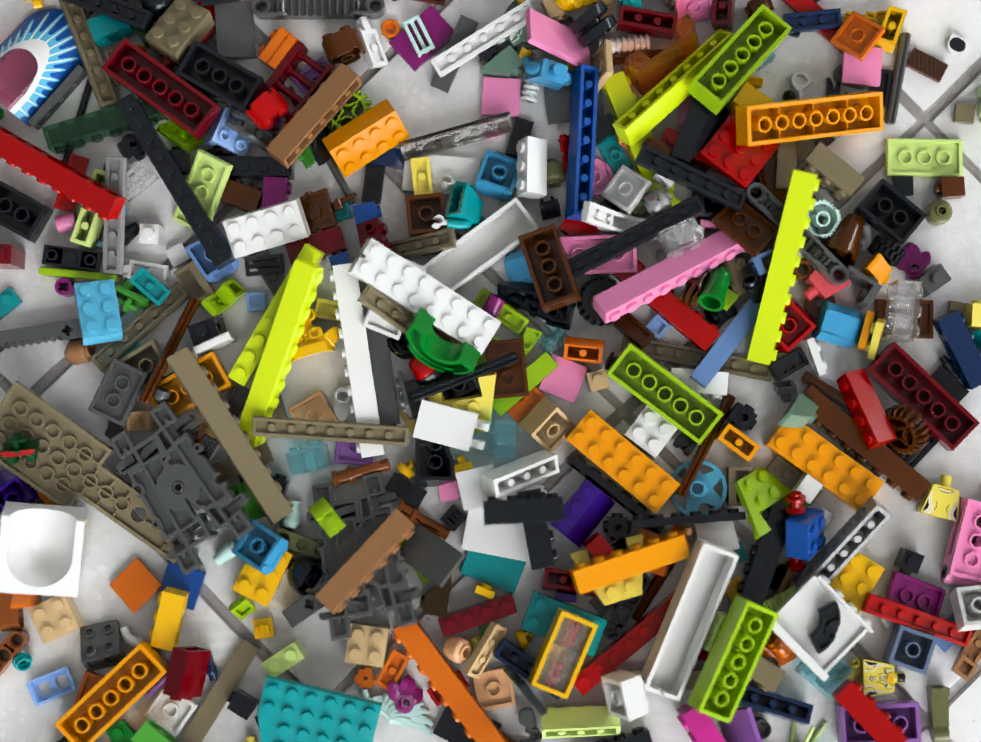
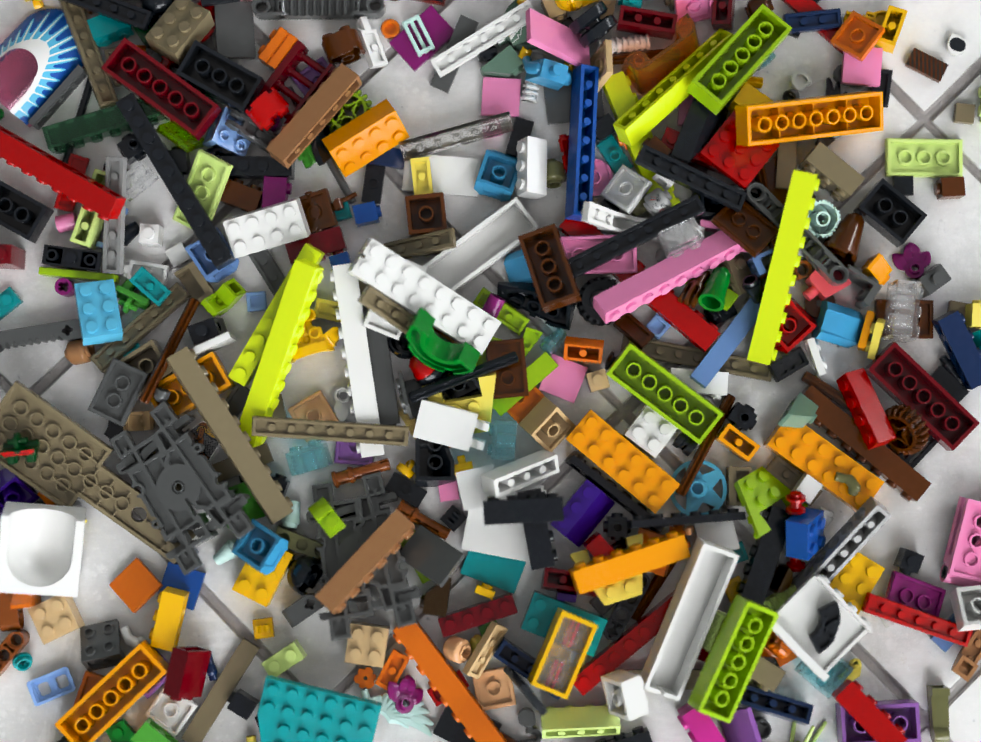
lime plate [228,595,256,620] -> none
black tile [244,253,285,277] -> none
dark red brick [356,218,392,258] -> none
teal torso [431,175,485,229] -> none
yellow tile [514,629,534,649] -> none
black tile [539,196,561,221] -> none
dark grey tile [773,380,797,403] -> none
white arm [859,225,873,252] -> none
light yellow torso [859,657,905,696] -> none
black tyre [867,235,906,267] -> none
sand blue brick [883,623,938,675] -> none
dark grey axle [884,32,911,125] -> none
light yellow torso [916,474,960,522] -> none
olive head [924,199,953,226] -> none
none -> olive arm [834,472,861,496]

